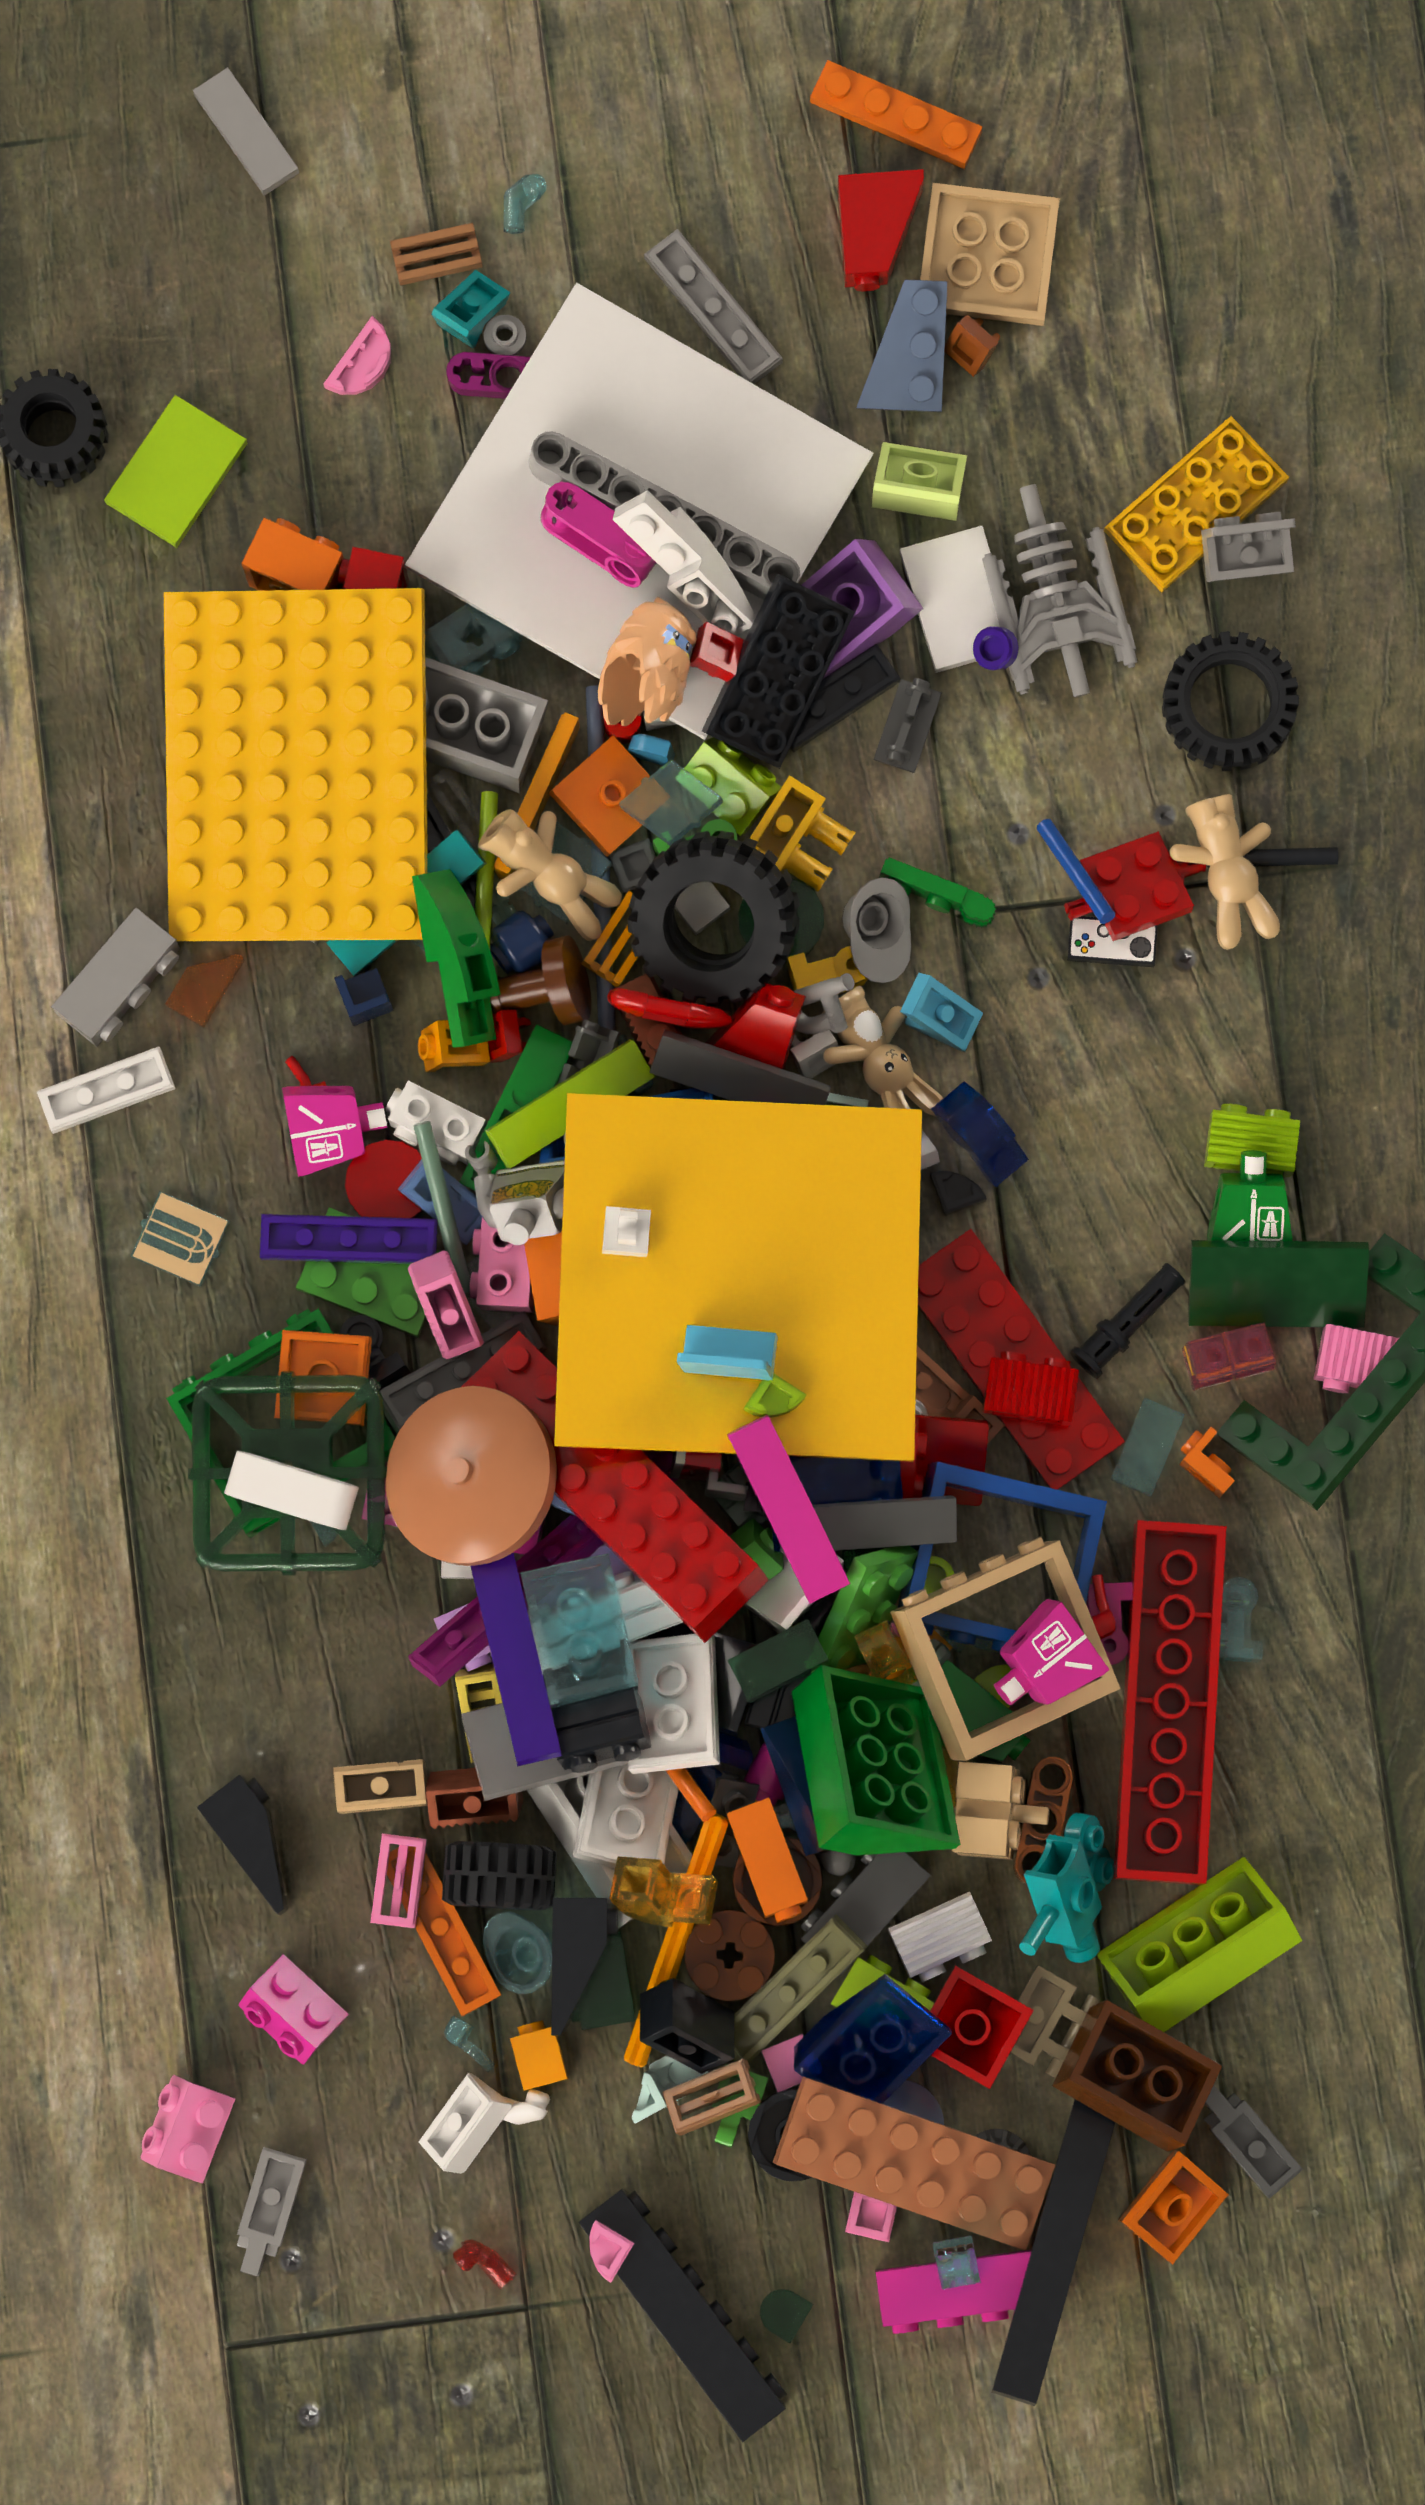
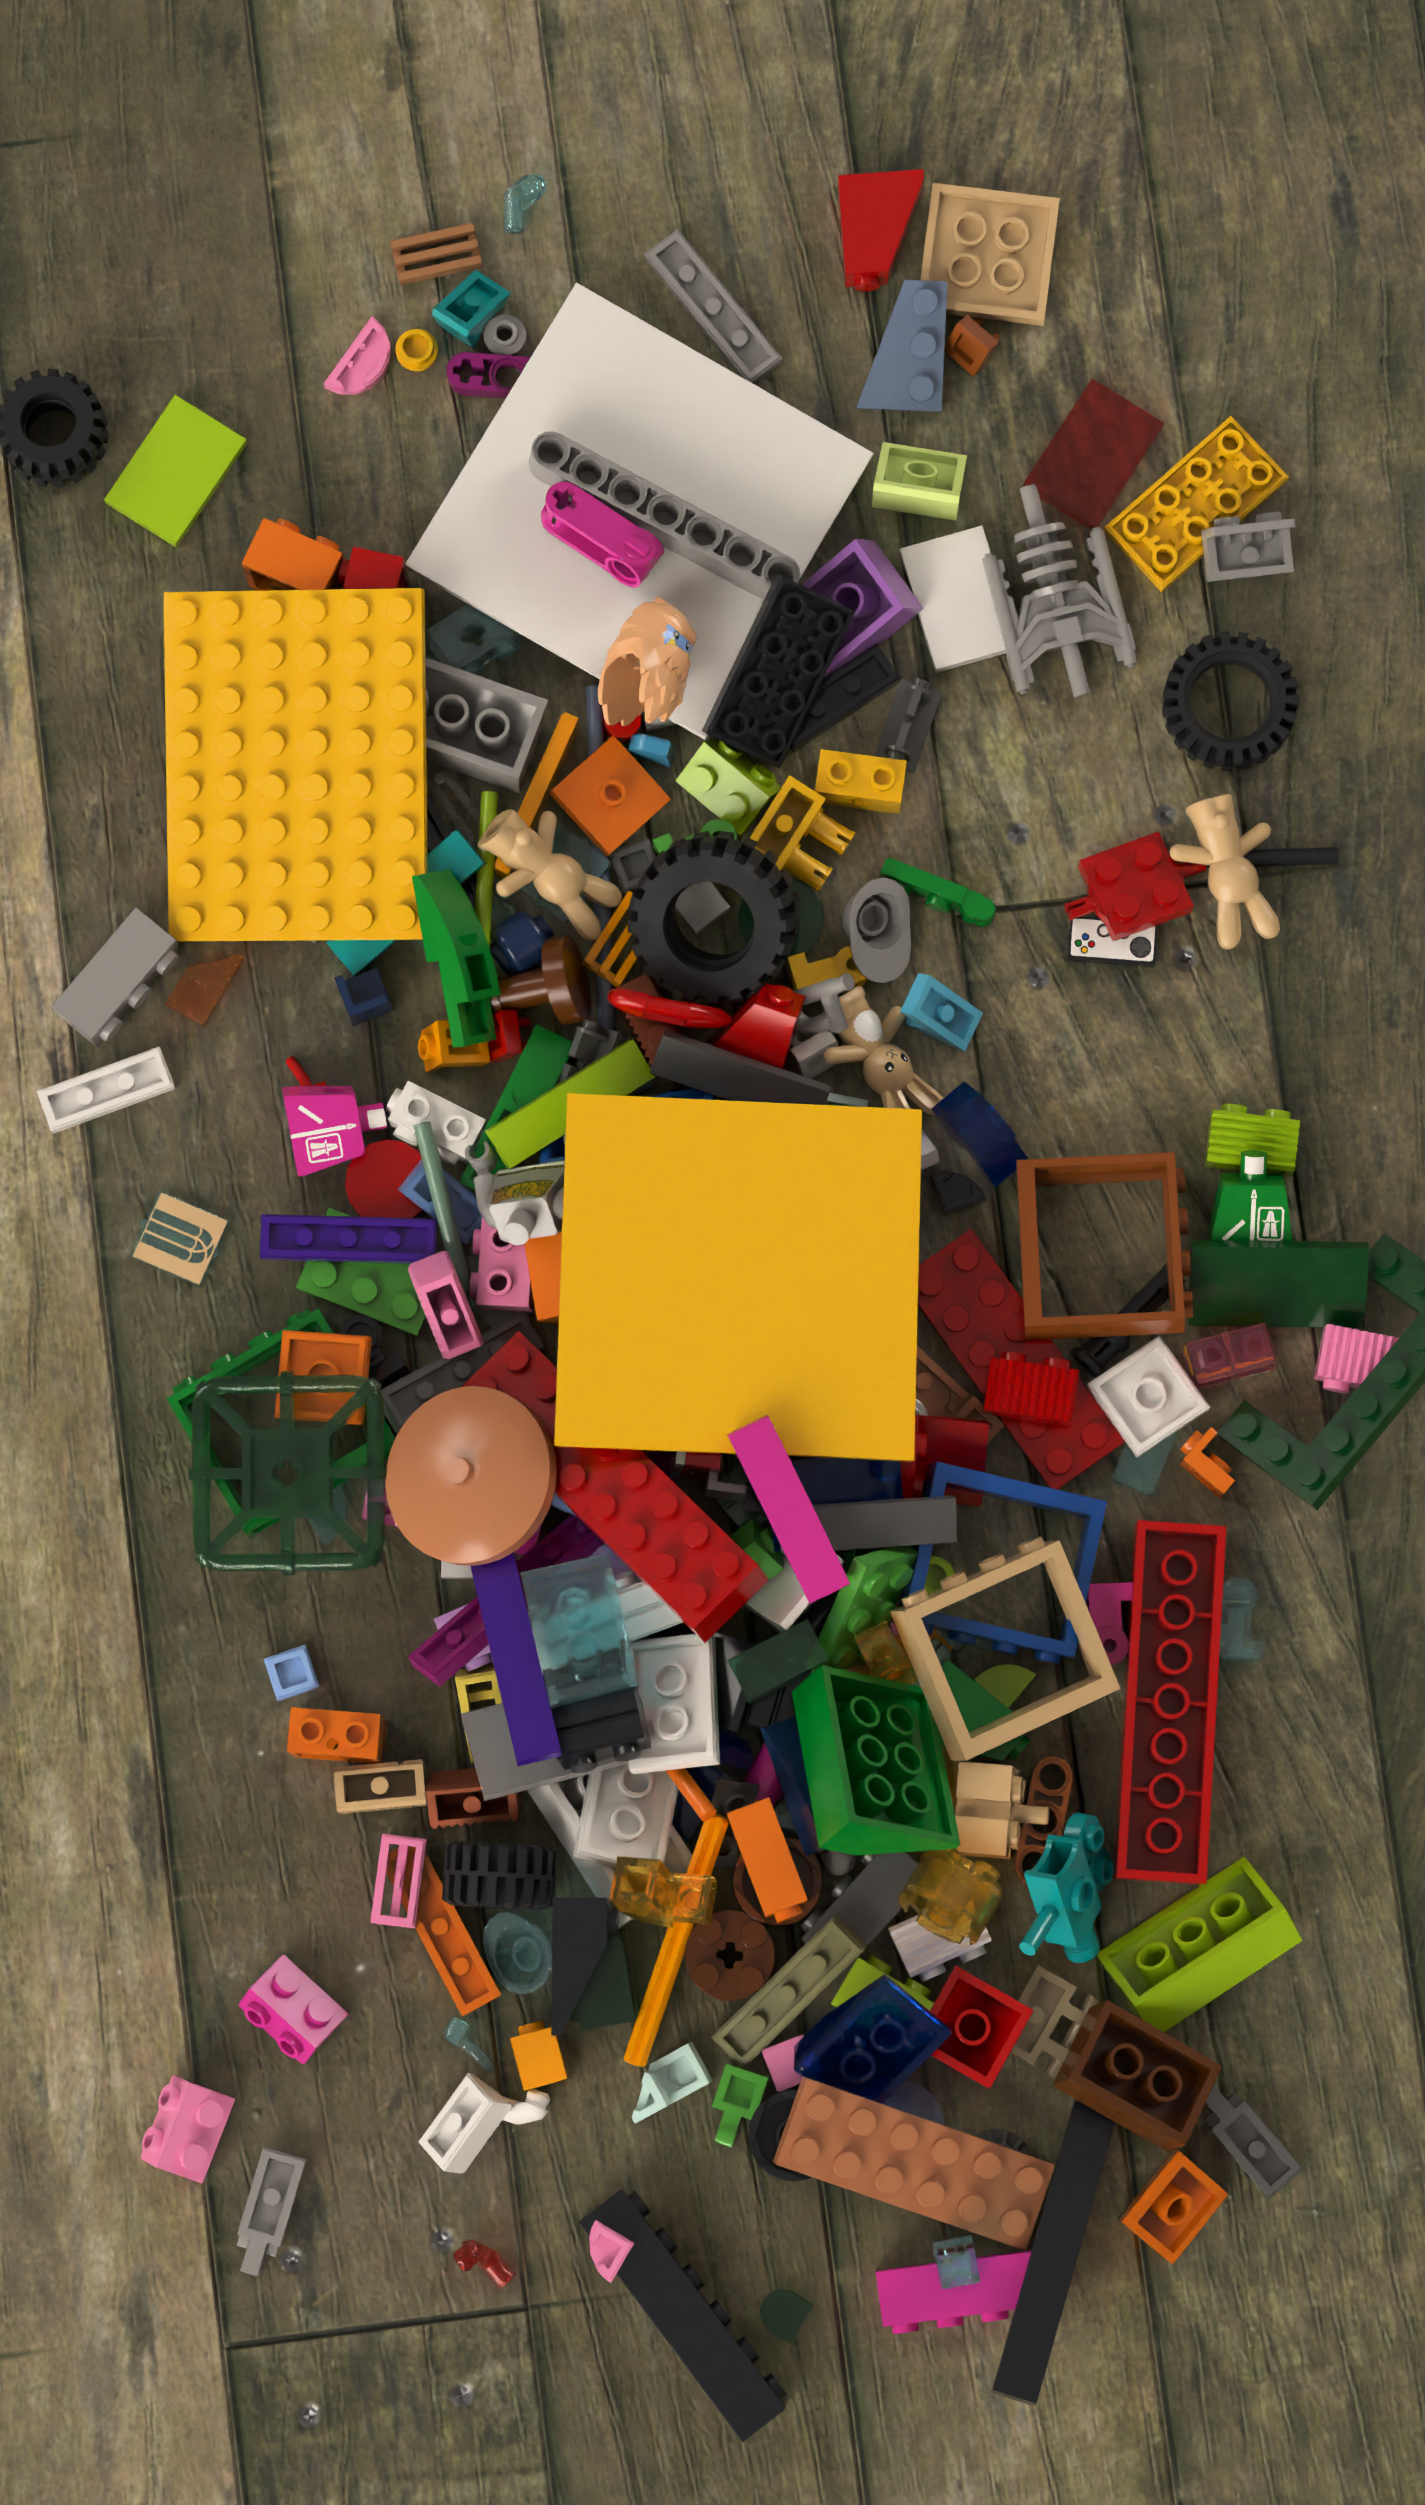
light grey tile [193,67,299,196] -> none
black slope [197,1775,288,1915] -> none
white beam [224,1450,359,1530] -> none
white tile [602,1206,651,1257] -> none
white slope [612,490,756,635] -> none
clear light blue piece [619,759,723,846] -> none
black brick [640,1978,735,2074] -> none
medium nougat tile [662,2059,762,2136] -> none
medium azure panel [677,1325,778,1381] -> none
red tile [690,622,744,682] -> none
lime tile [743,1374,806,1417] -> none
orange plate [810,60,983,169] -> none
bright pink tile [845,2192,897,2242] -> none
dark purple tile [973,627,1019,670] -> none
dark pink torso [994,1599,1110,1706] -> none
blue bar [1036,819,1115,924] -> none
red hand [1091,1574,1116,1640] -> none
none -> light blue tile [264,1645,320,1702]
none -> orange window [287,1707,388,1764]
none -> yellow plate [395,329,438,372]
none -> yellow brick [815,749,907,814]
none -> clear yellow brick [898,1849,1003,1945]
none -> dark orange window [1016,1152,1193,1341]
none -> clear red tile [1023,379,1164,530]
none -> white tile [1087,1335,1210,1458]

